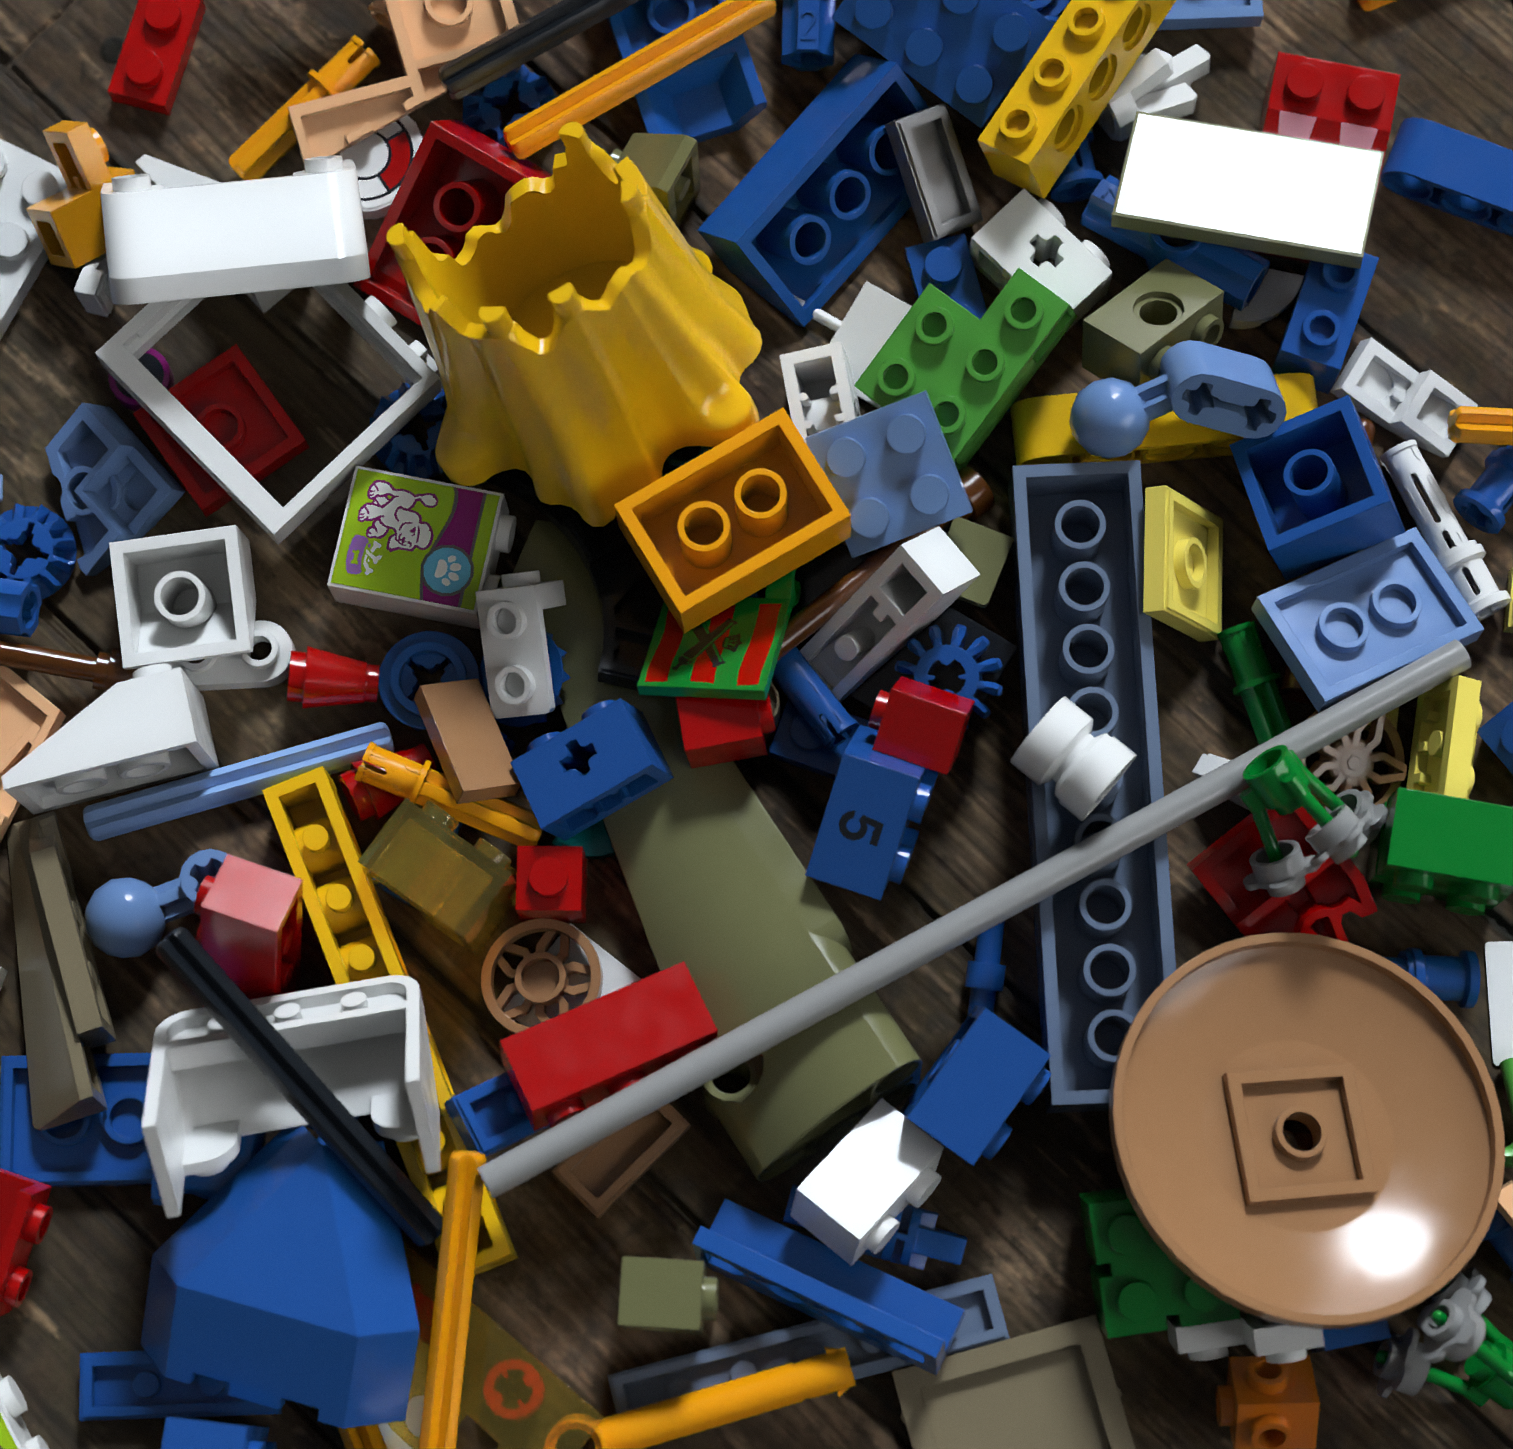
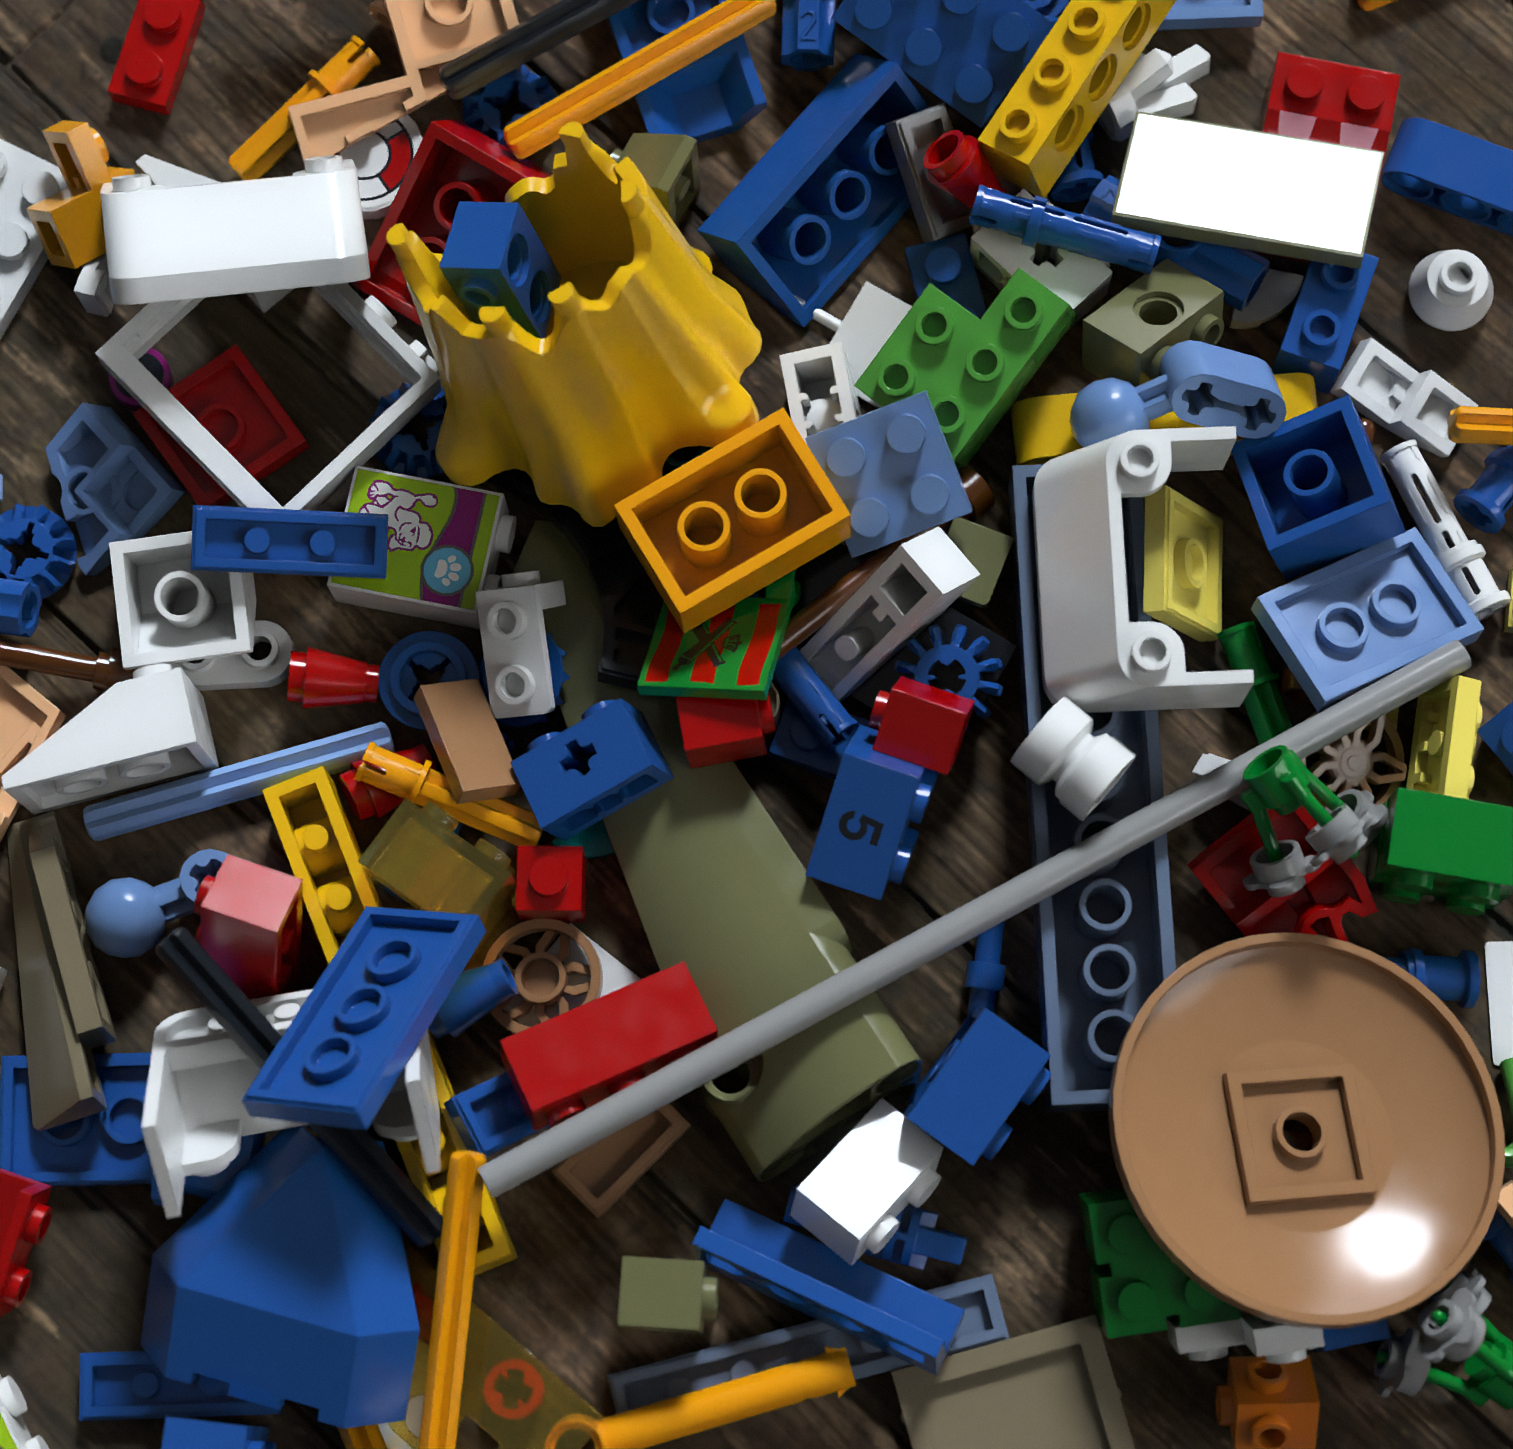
none -> blue tile [191,505,389,579]
none -> blue tile [242,906,486,1130]
none -> blue cone [428,959,518,1039]
none -> blue brick [439,201,562,338]
none -> red cone [923,130,1009,209]
none -> blue pin [968,185,1161,275]
none -> white windscreen [1032,426,1254,713]
none -> white cone [1408,250,1494,331]

